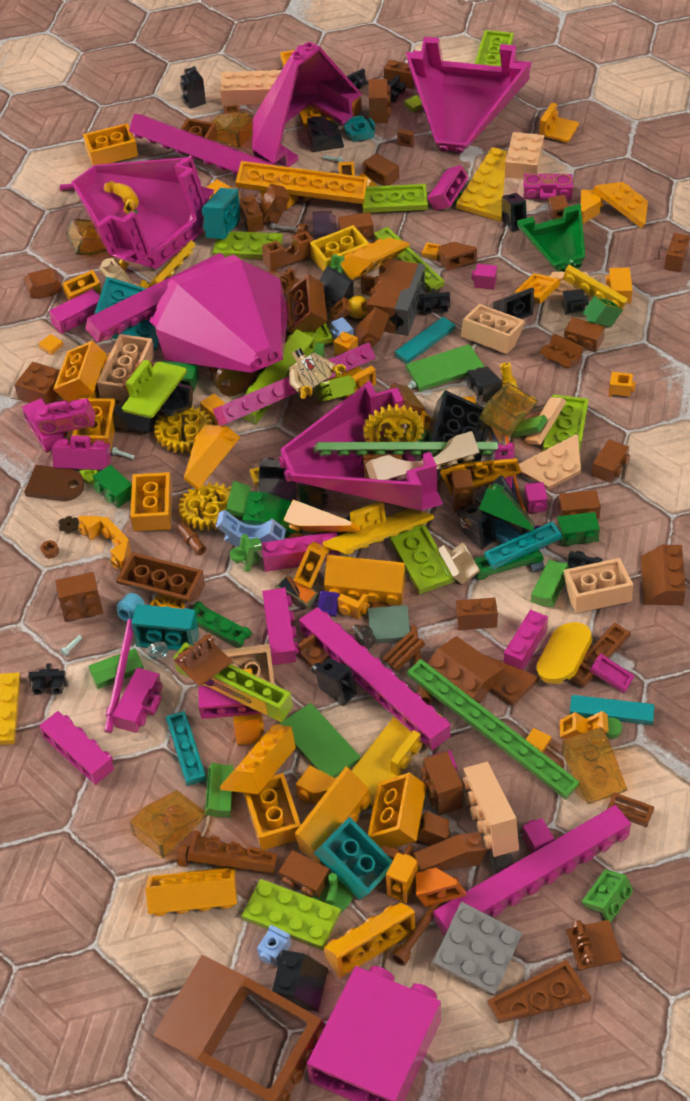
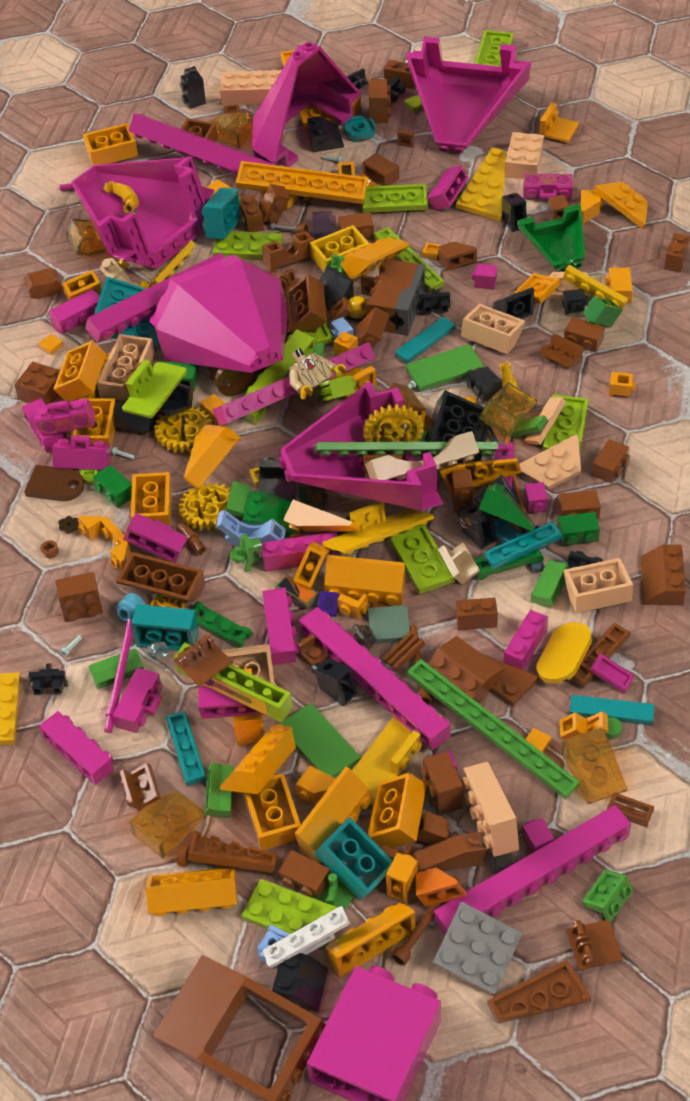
none -> dark orange bracket [120,762,161,811]
none -> dark pink piece [123,513,188,563]
none -> white bracket [263,906,350,968]

